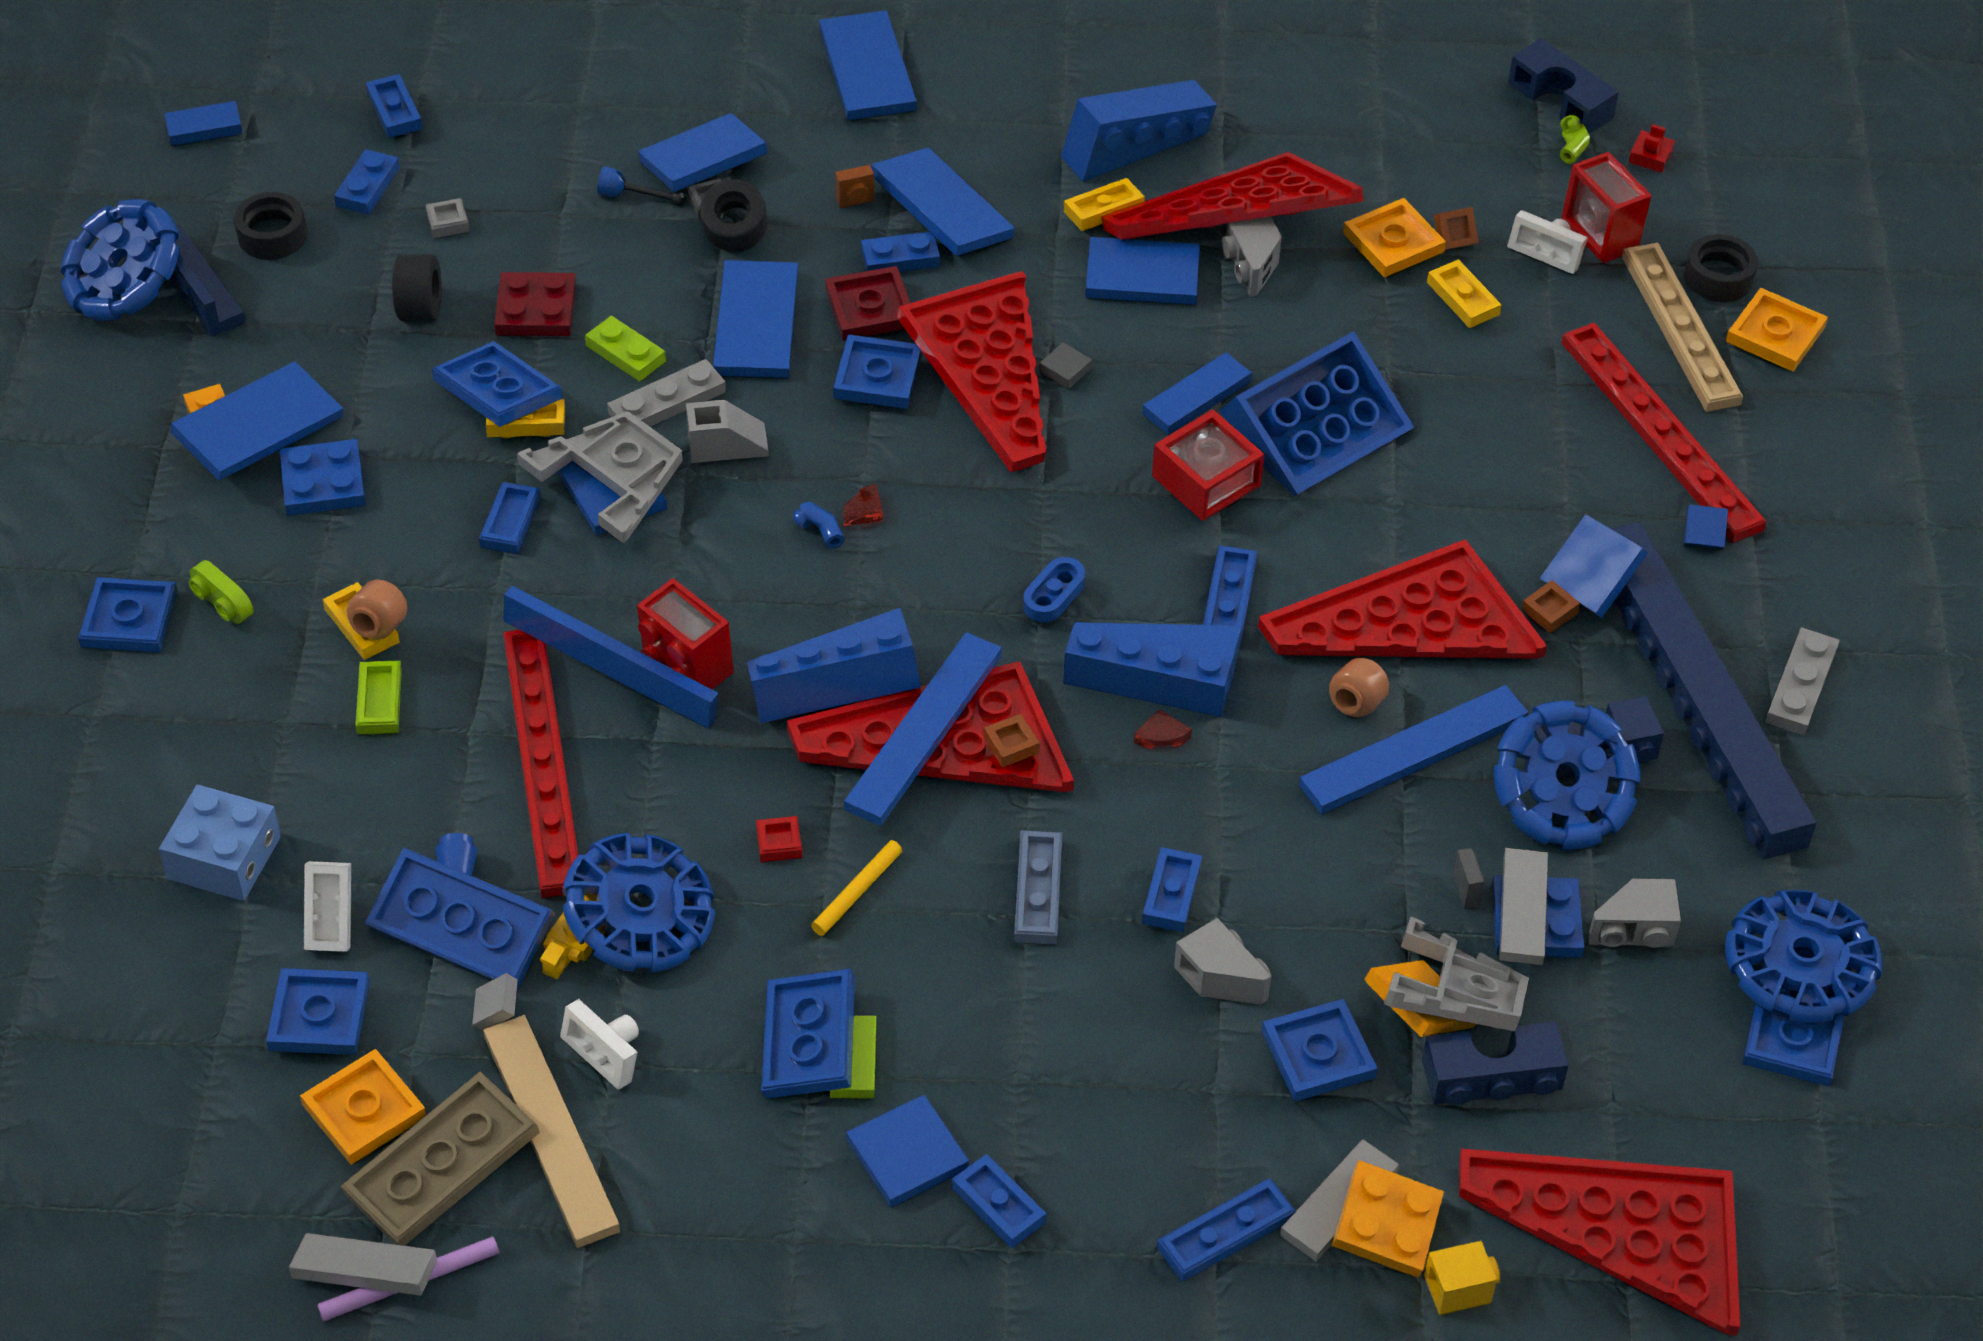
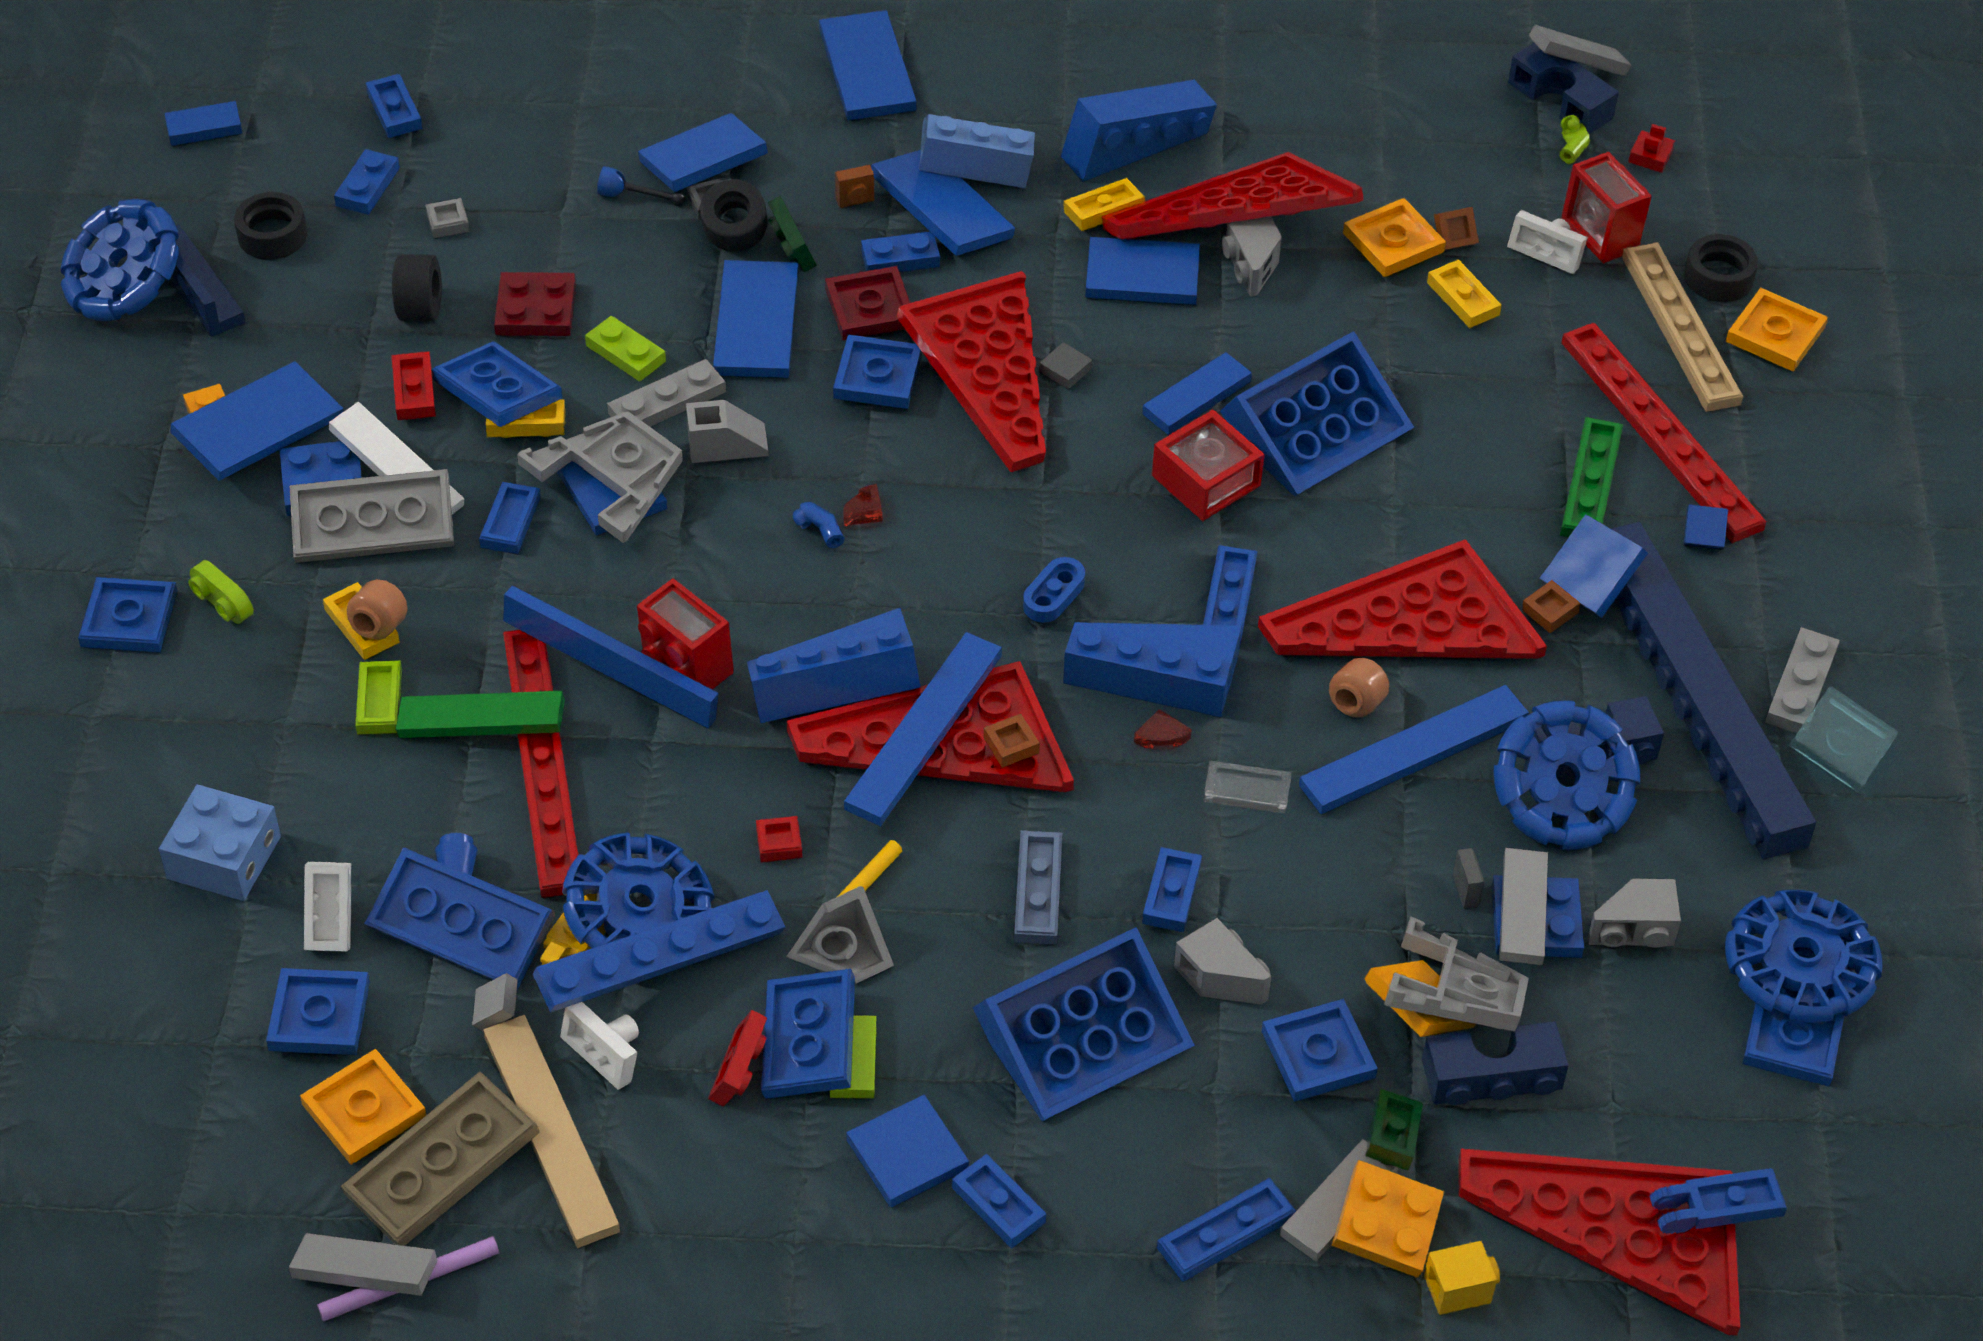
none -> light grey tile [289,469,454,563]
none -> white tile [329,402,464,514]
none -> red plate [392,351,436,420]
none -> green tile [396,691,565,738]
none -> blue plate [533,890,785,1013]
none -> red plate [708,1010,767,1107]
none -> dark green plate [767,196,817,272]
none -> light grey slope [786,886,894,984]
none -> medium blue slope [919,114,1035,188]
none -> blue slope [972,927,1195,1121]
none -> clear tile [1203,761,1292,814]
none -> dark green plate [1365,1089,1423,1171]
none -> light grey tile [1529,25,1631,76]
none -> green tile [1560,417,1623,537]
none -> blue hinge [1650,1168,1787,1234]
none -> clear light blue tile [1789,686,1899,793]

